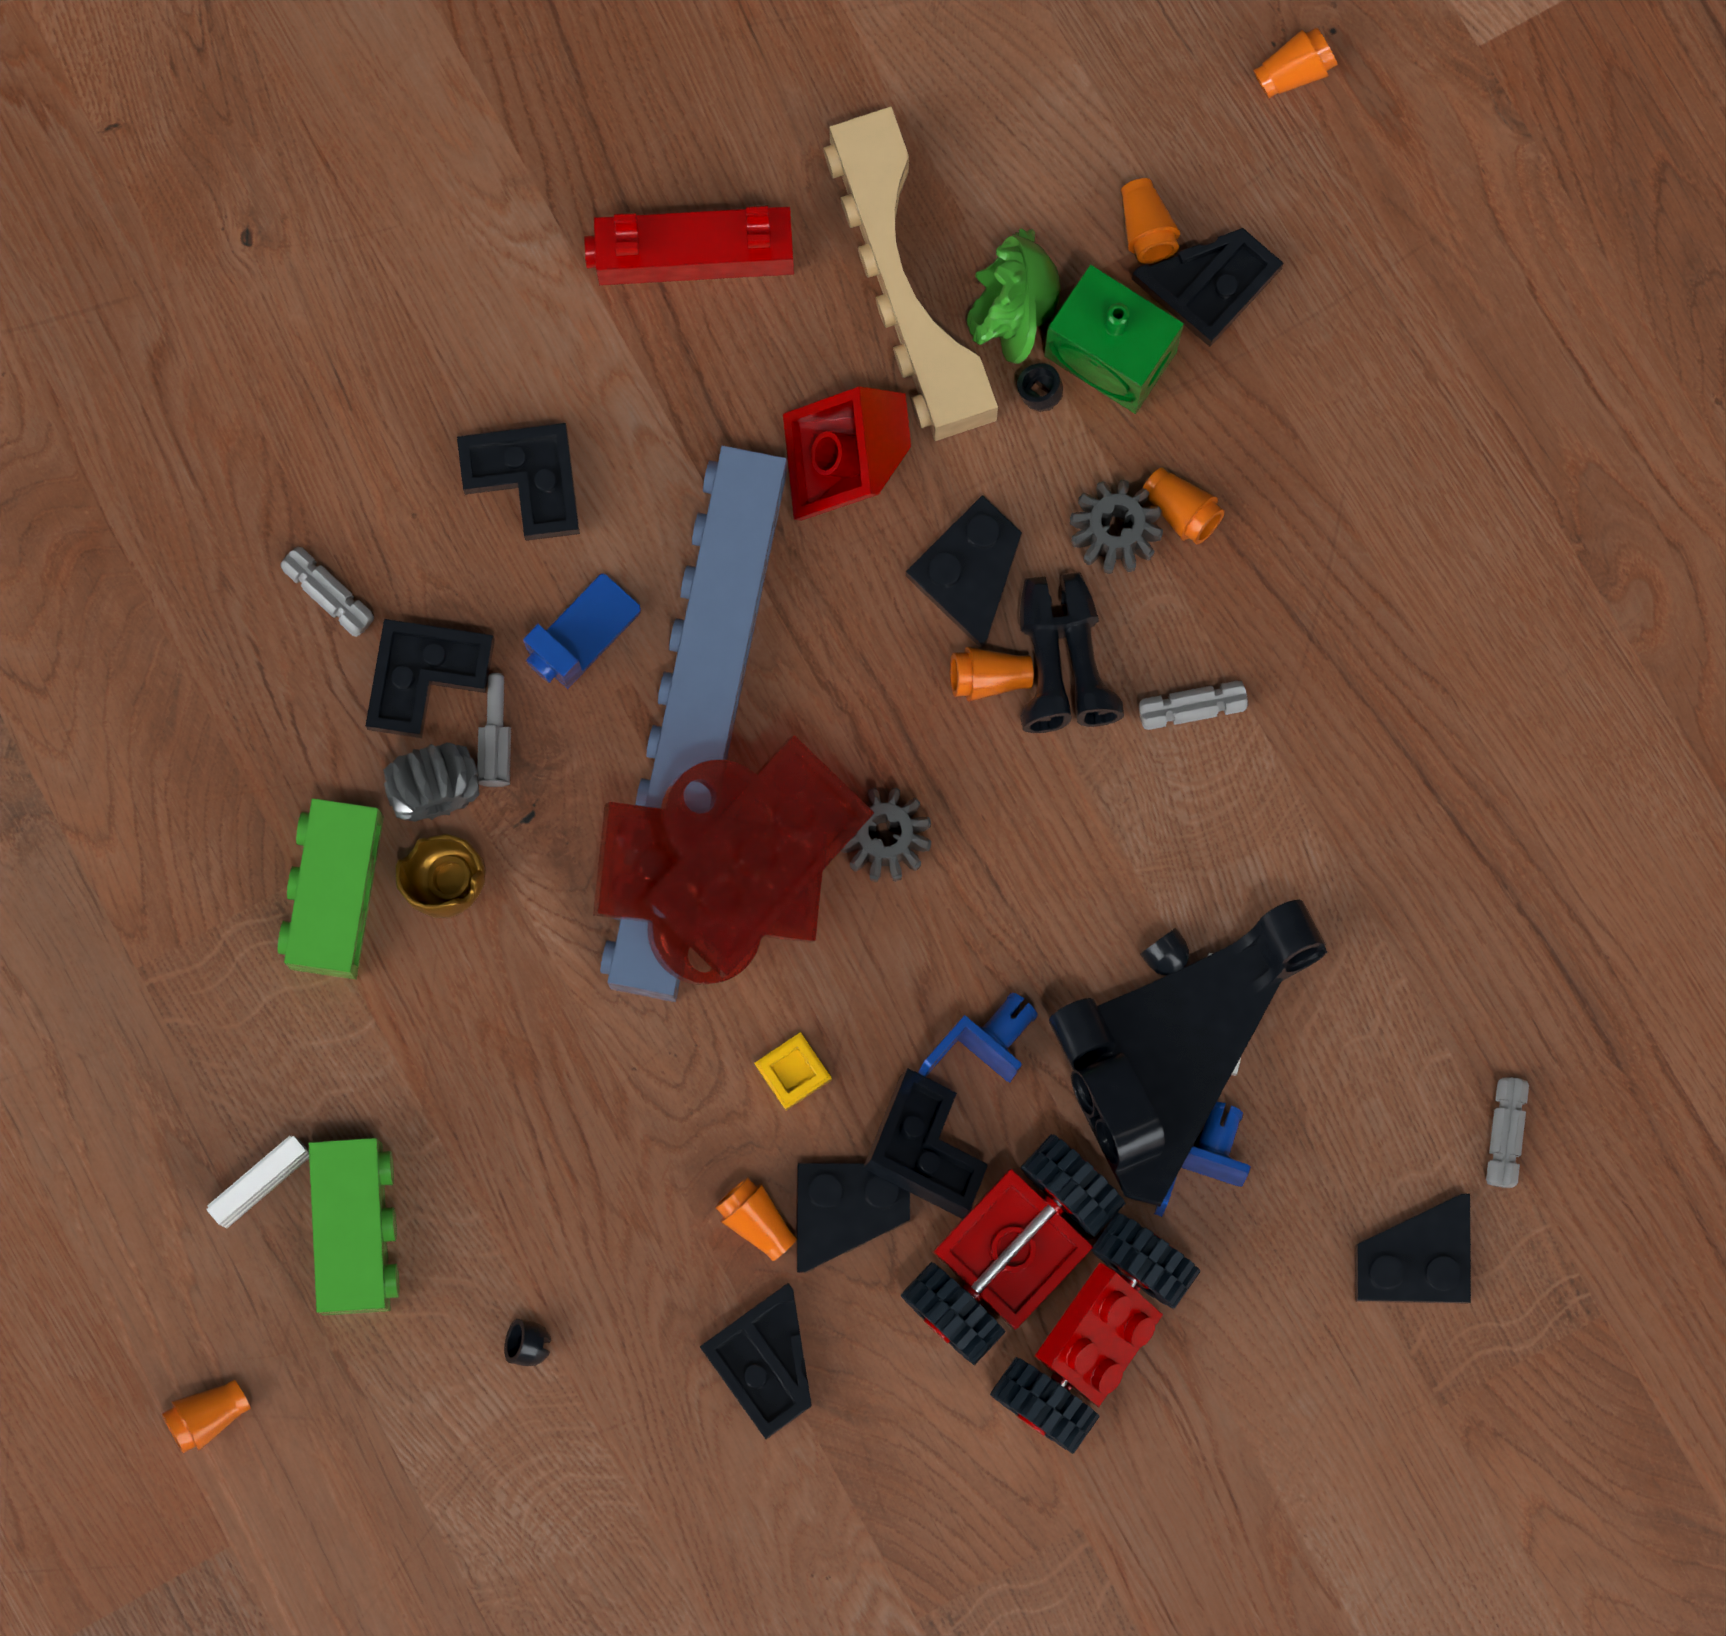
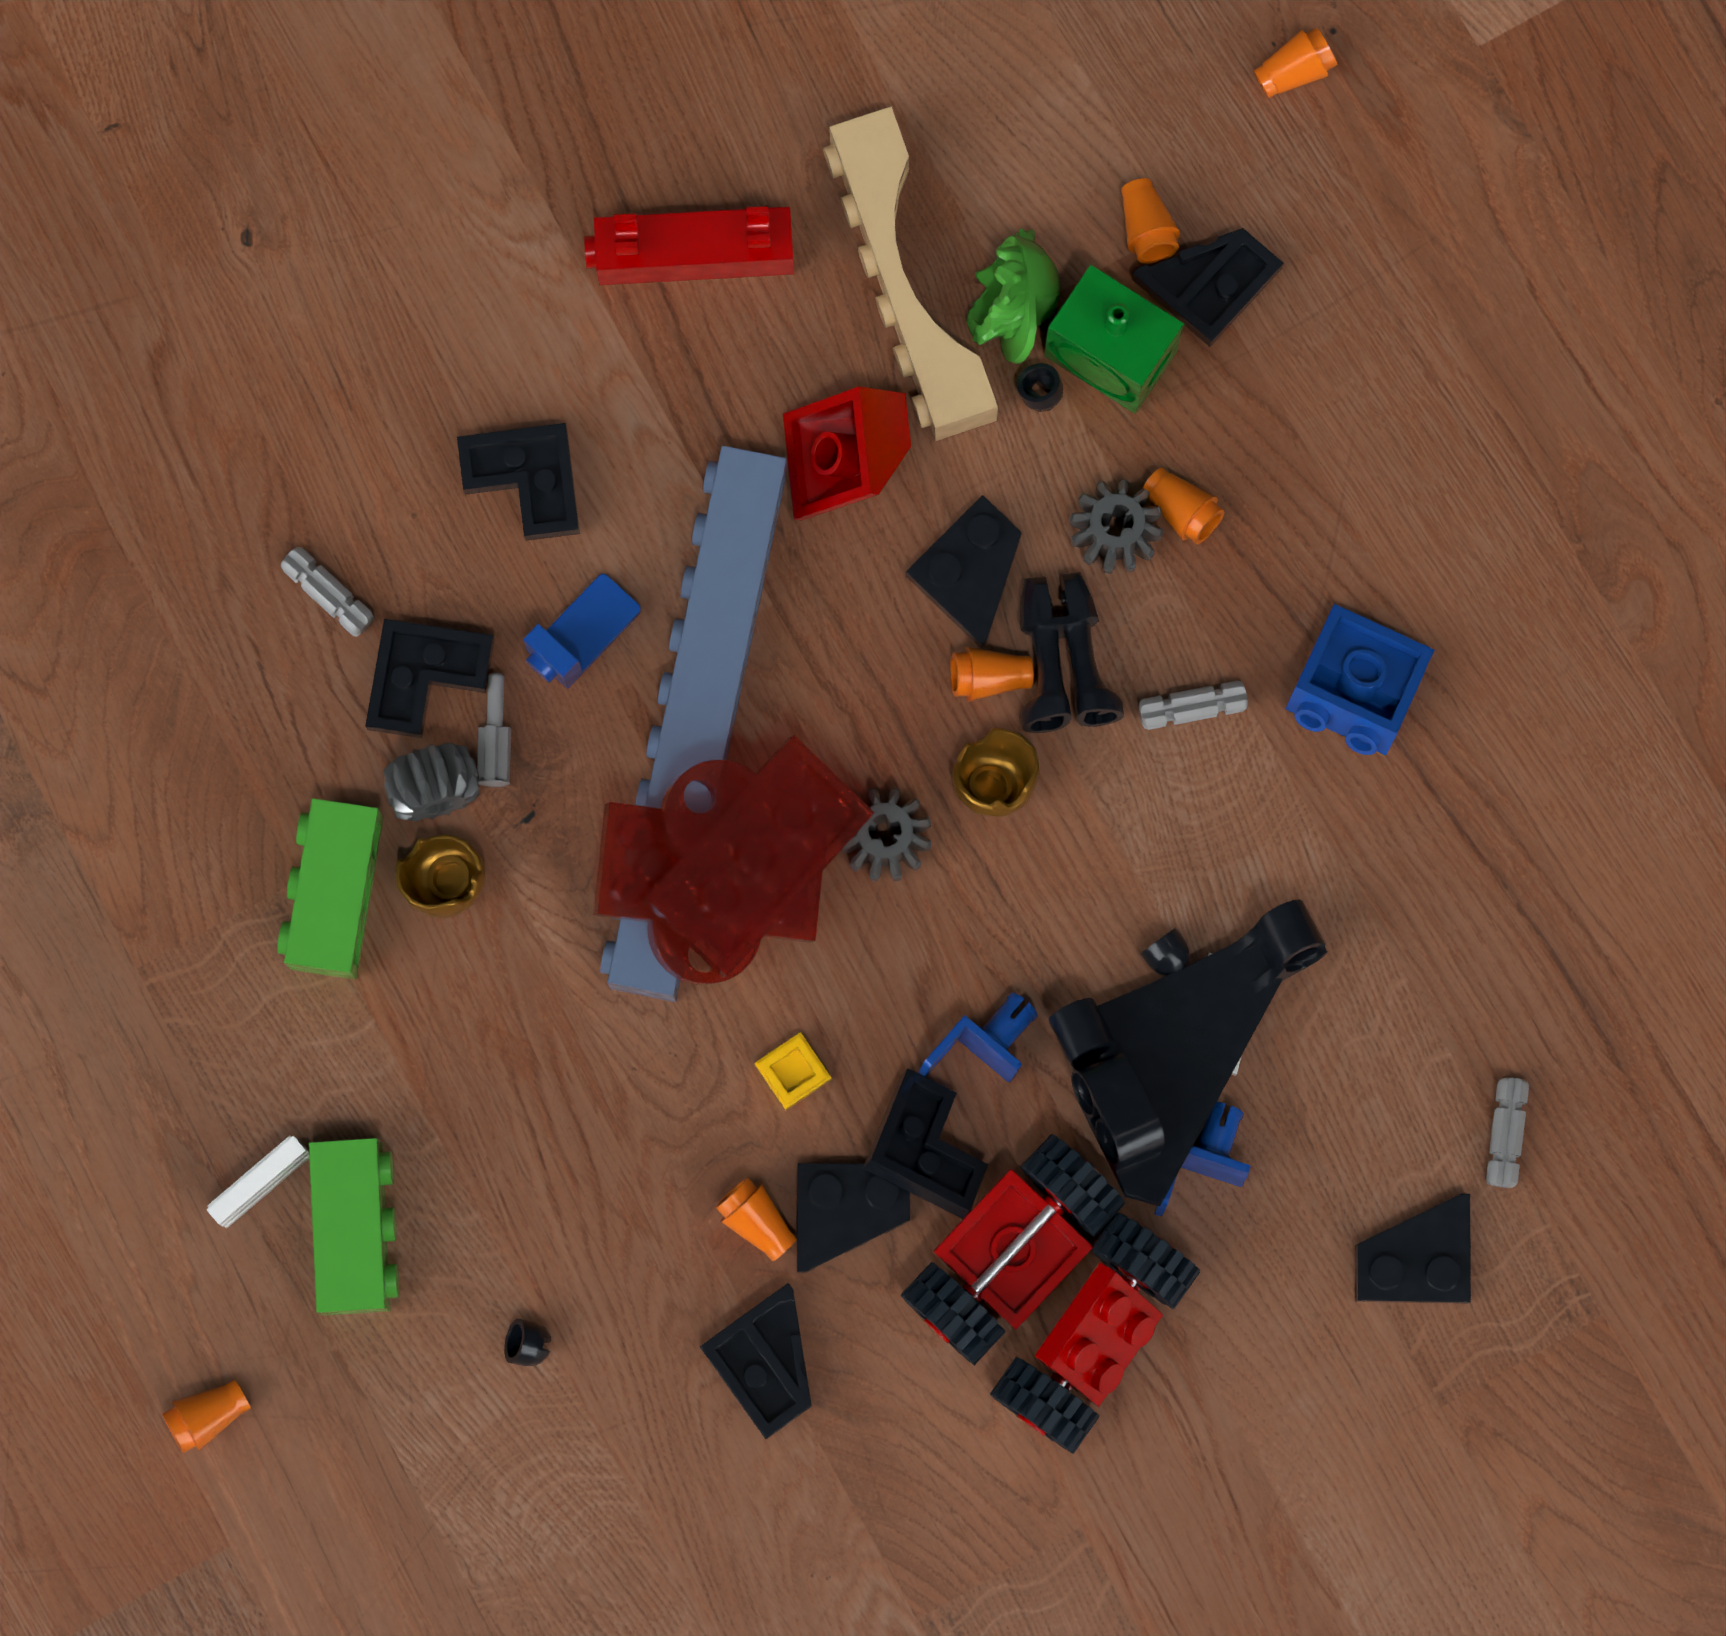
none -> pearl gold hair [952,728,1040,817]
none -> blue plate [1285,604,1434,755]

